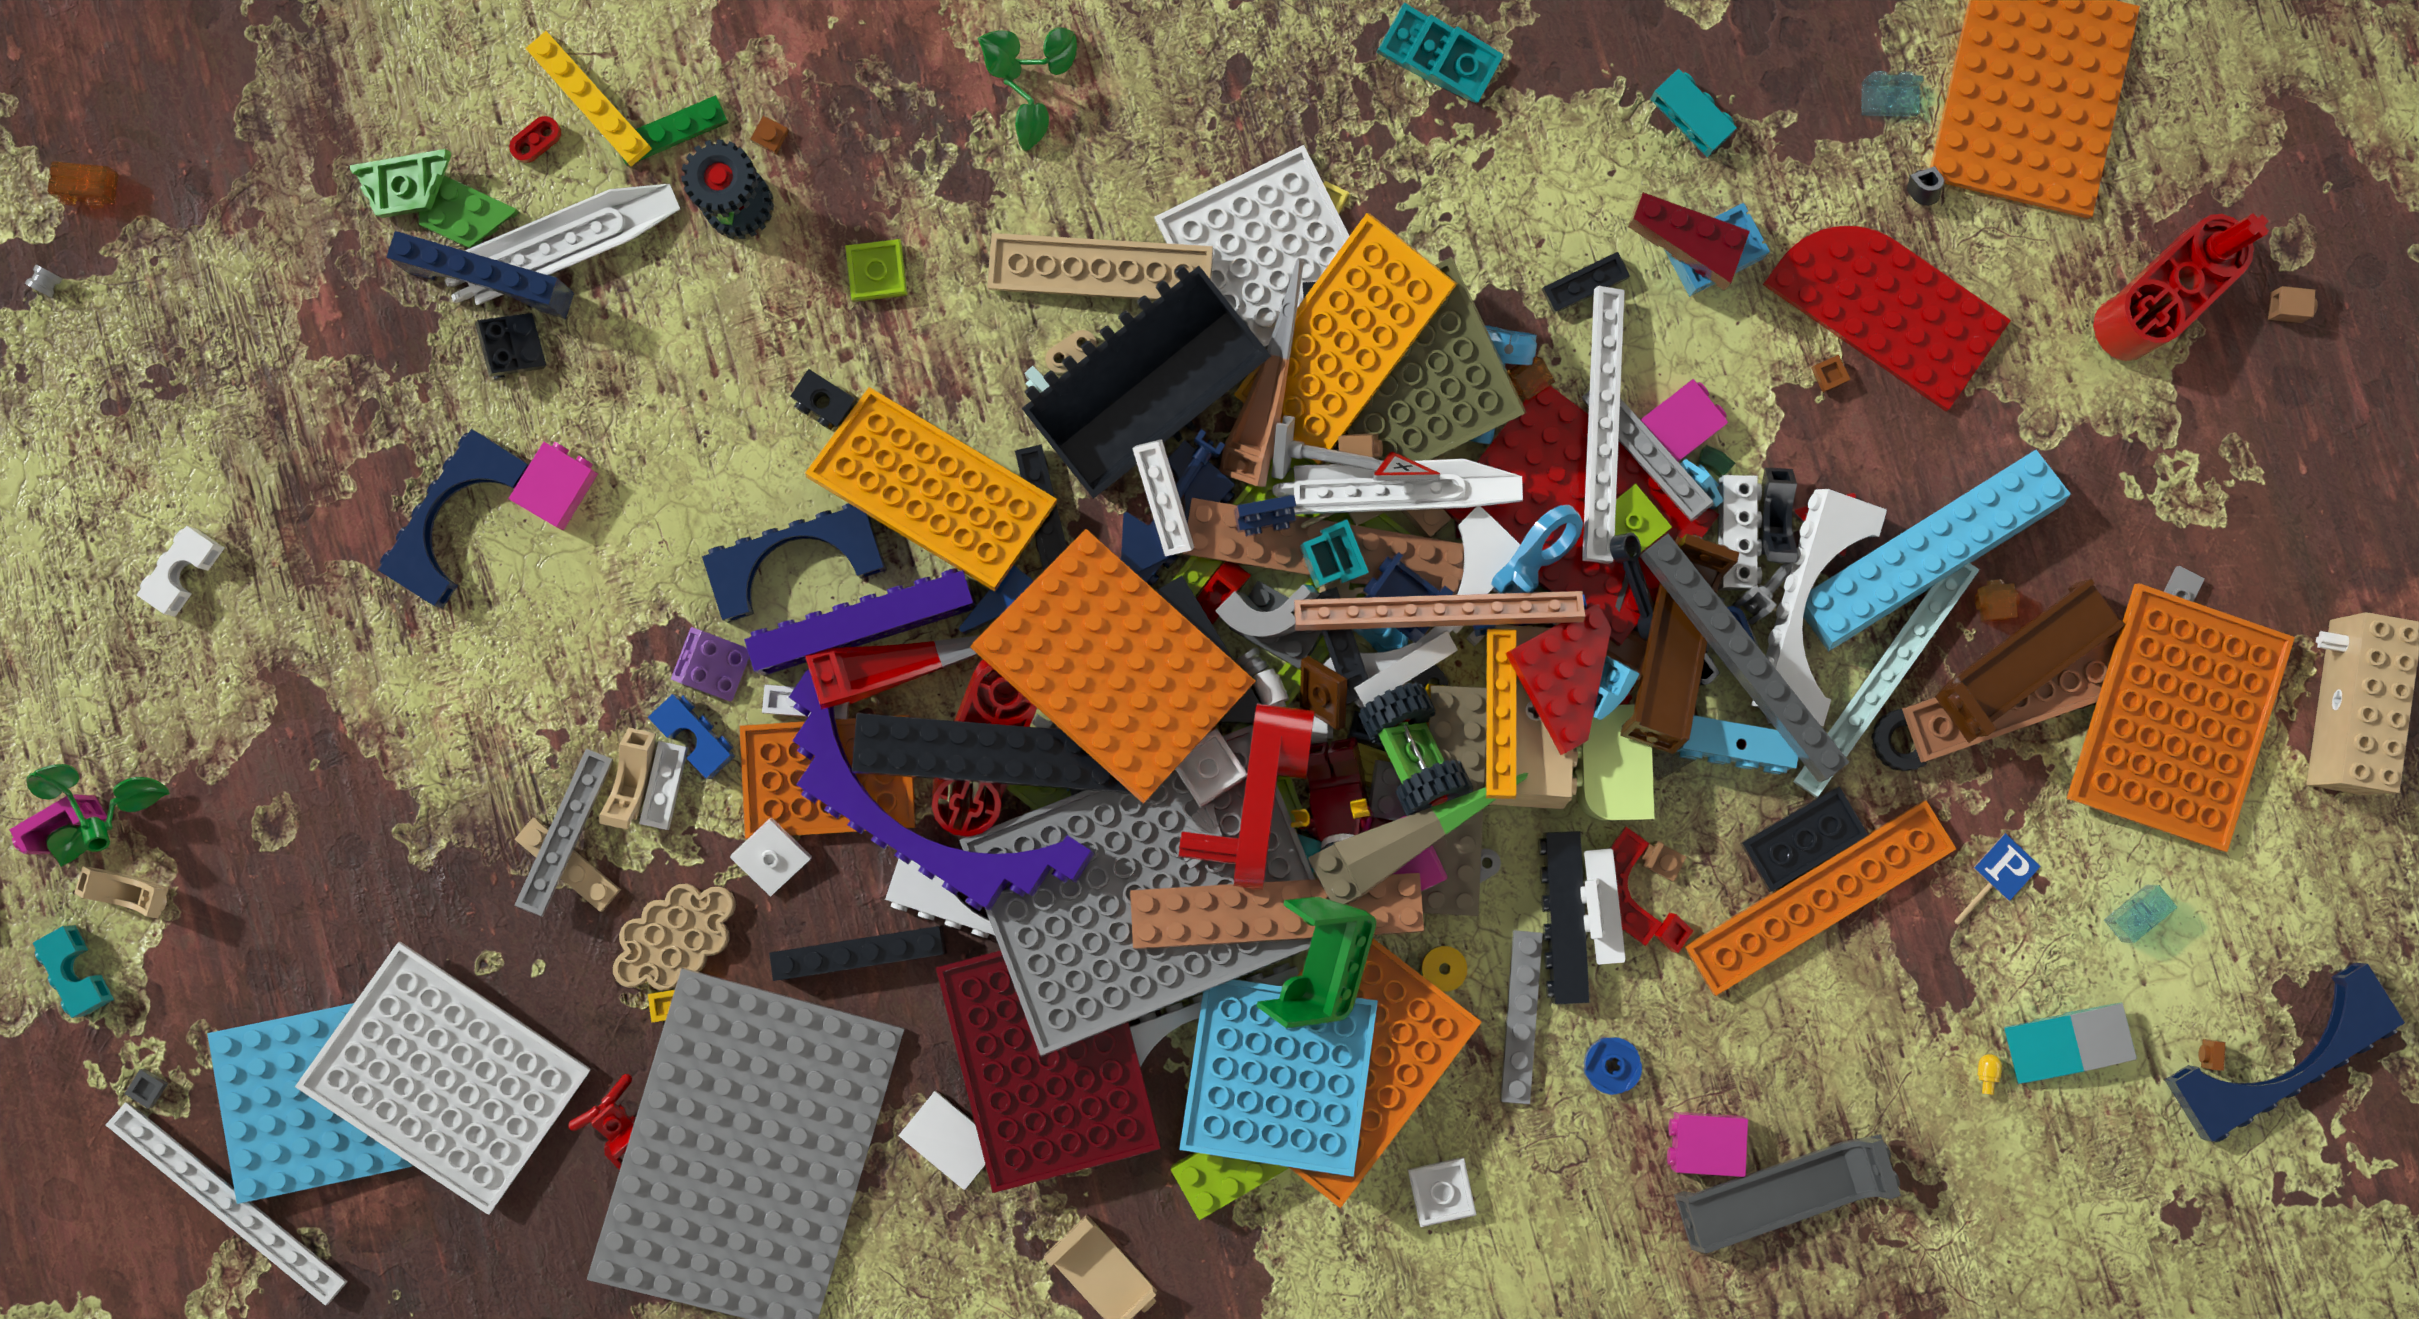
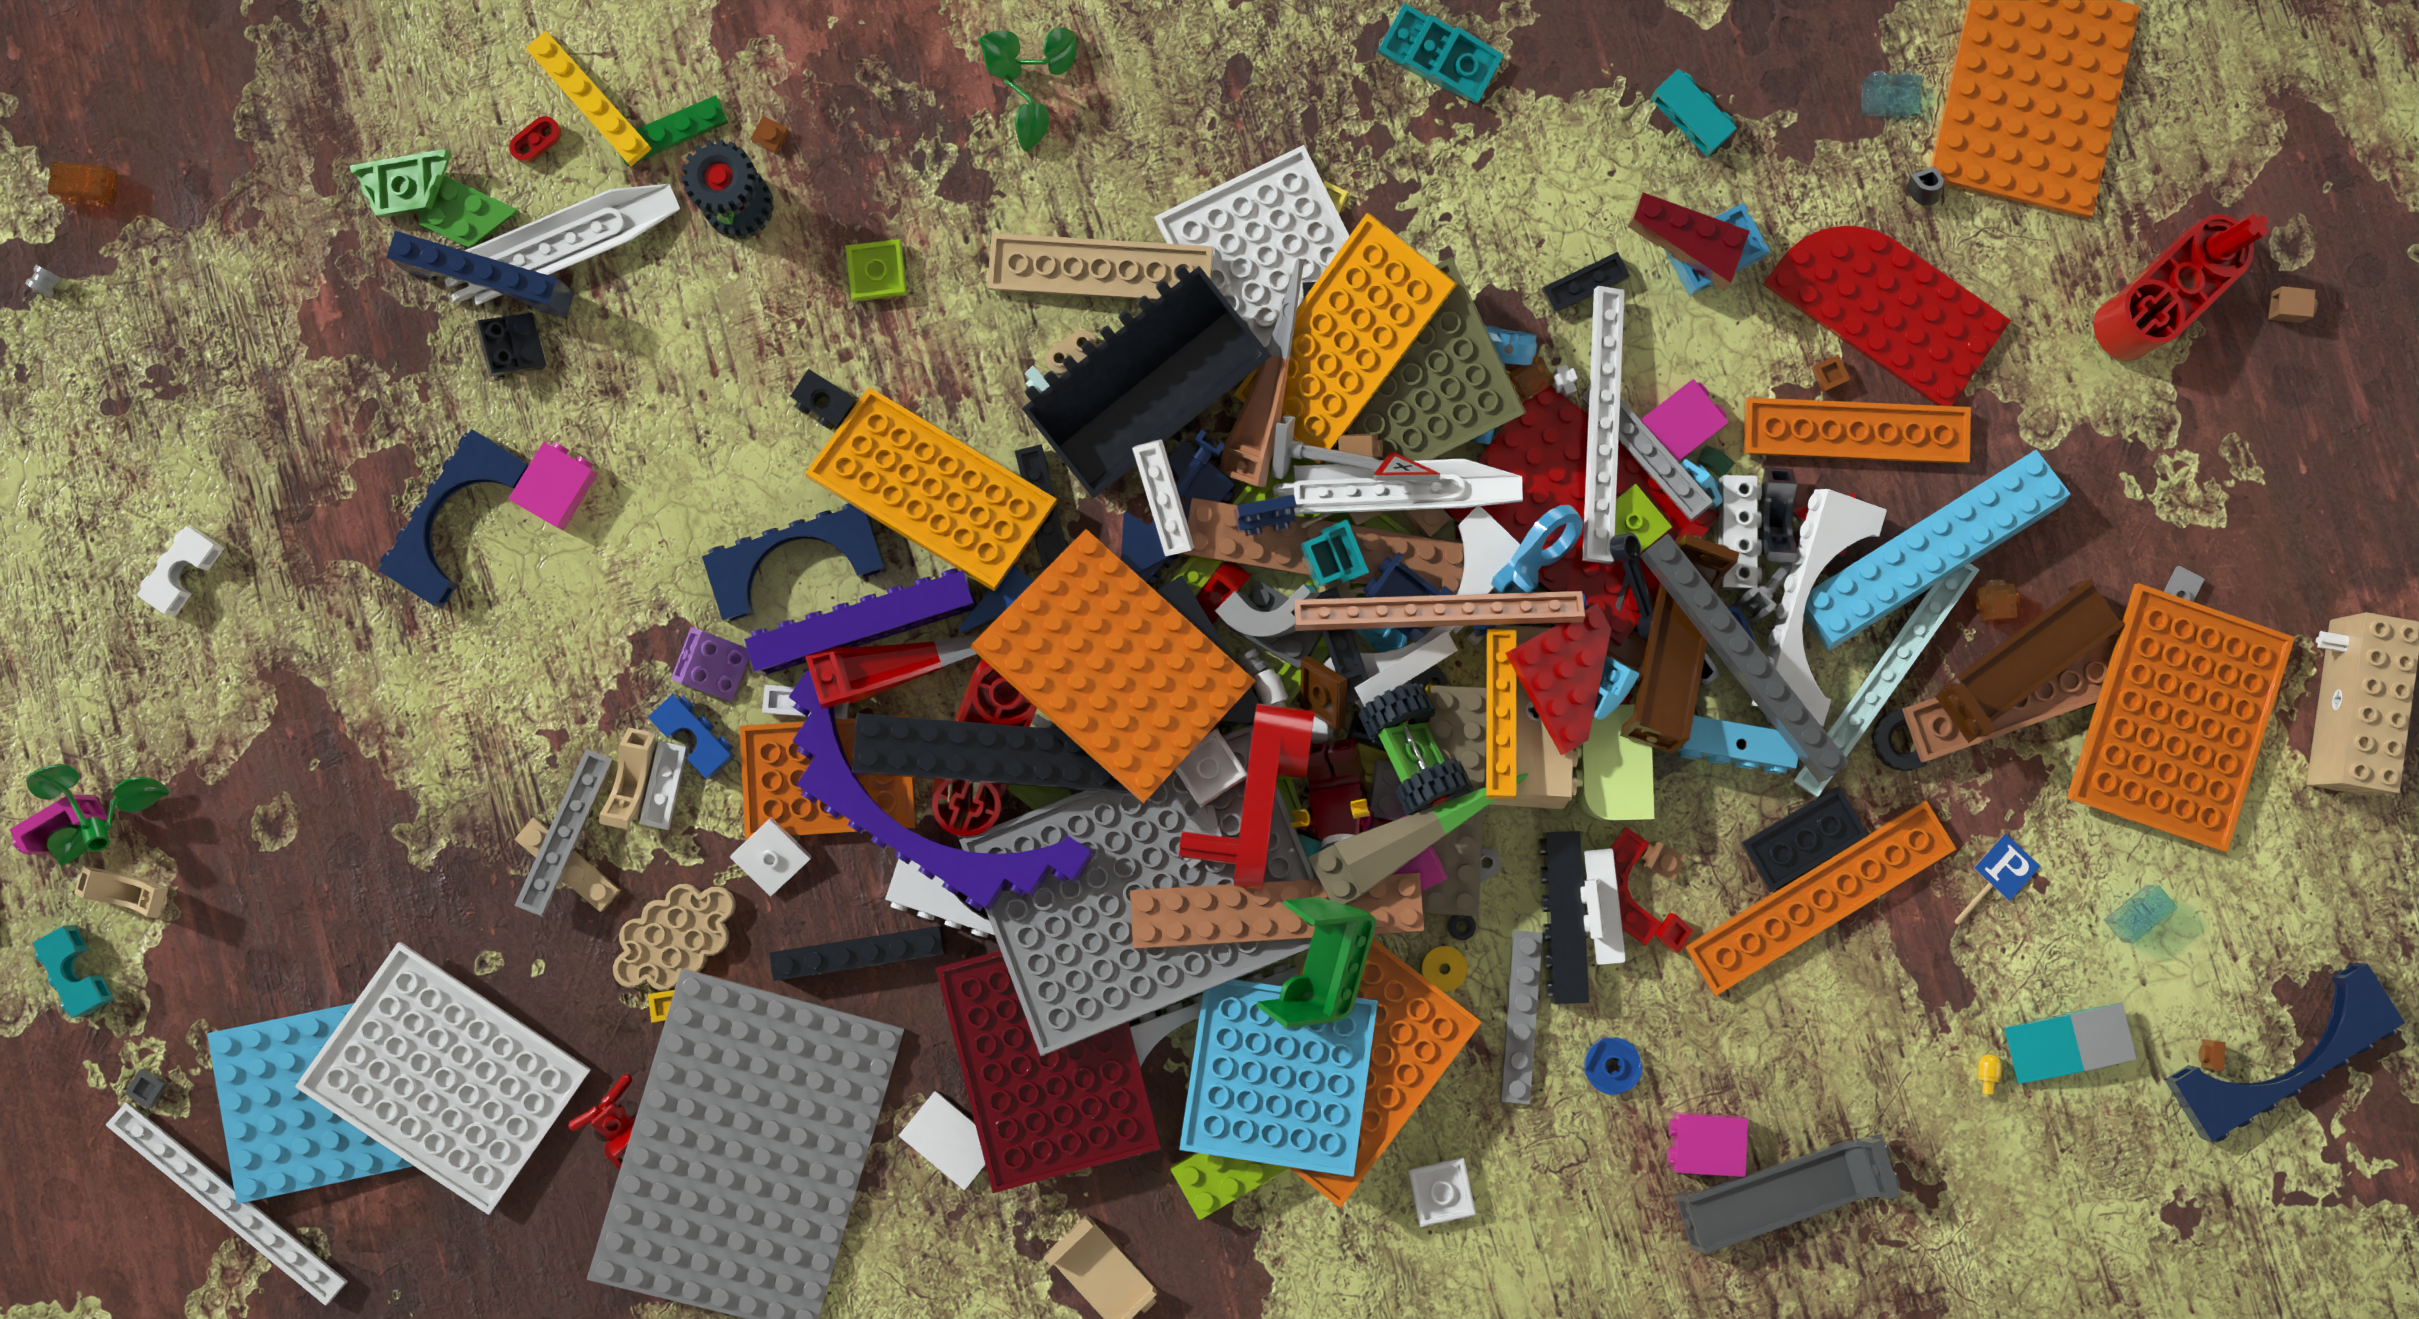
none -> black plate [1447,915,1476,941]
none -> white plate [1551,364,1578,398]
none -> orange plate [1743,397,1971,464]

